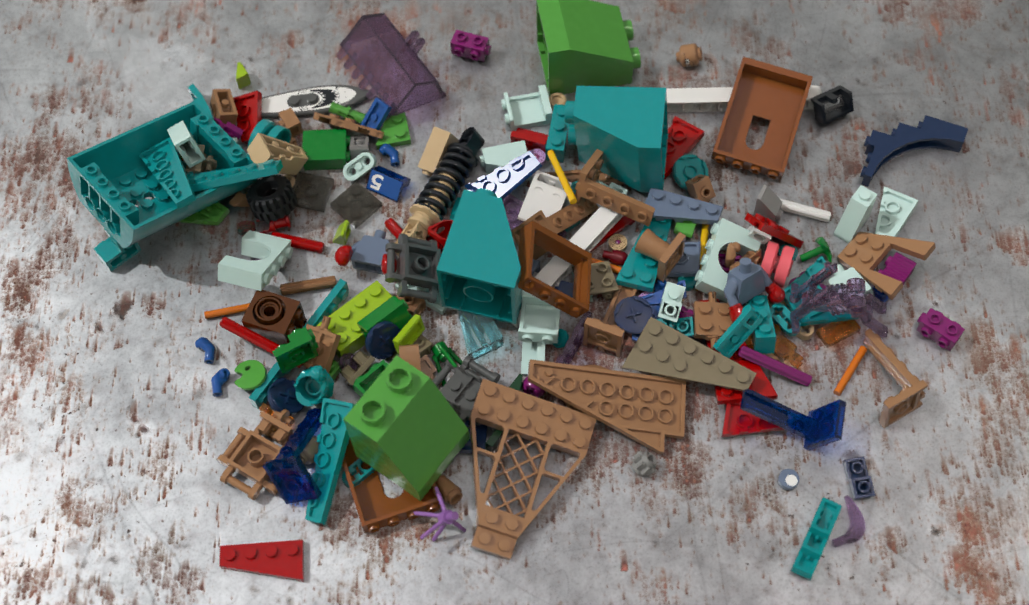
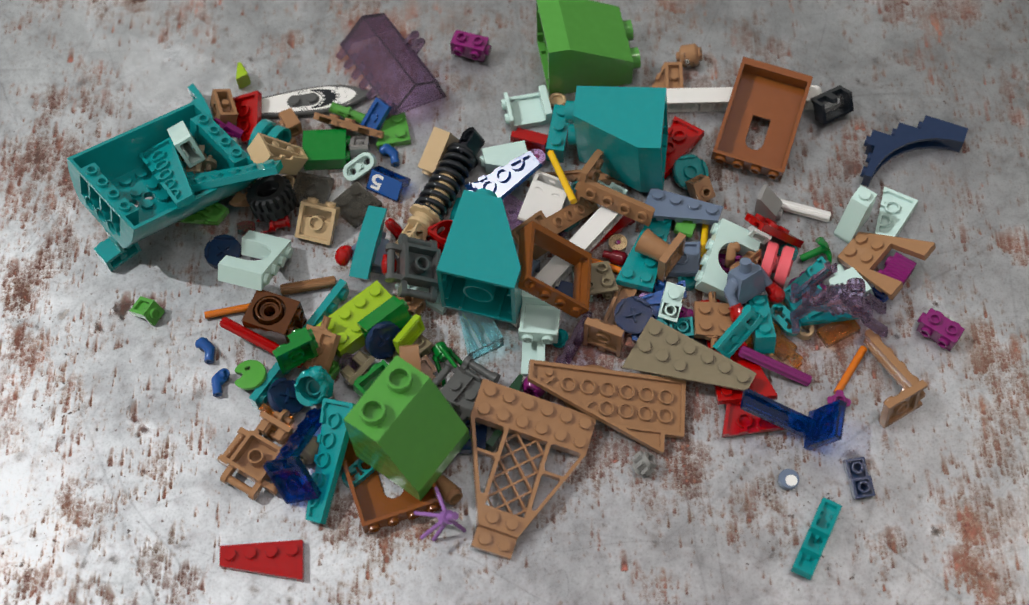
red axle [271,232,324,253] -> none
lime slope [333,220,351,245] -> none
clear purple piece [832,496,865,548] -> none
none -> bright green bracket [129,296,165,326]
none -> dark blue tile [204,234,242,269]
none -> tan plate [295,197,340,245]
none -> teal slope [349,205,387,281]
none -> medium nougat wing [652,62,684,88]
none -> magenta plate [827,390,851,413]

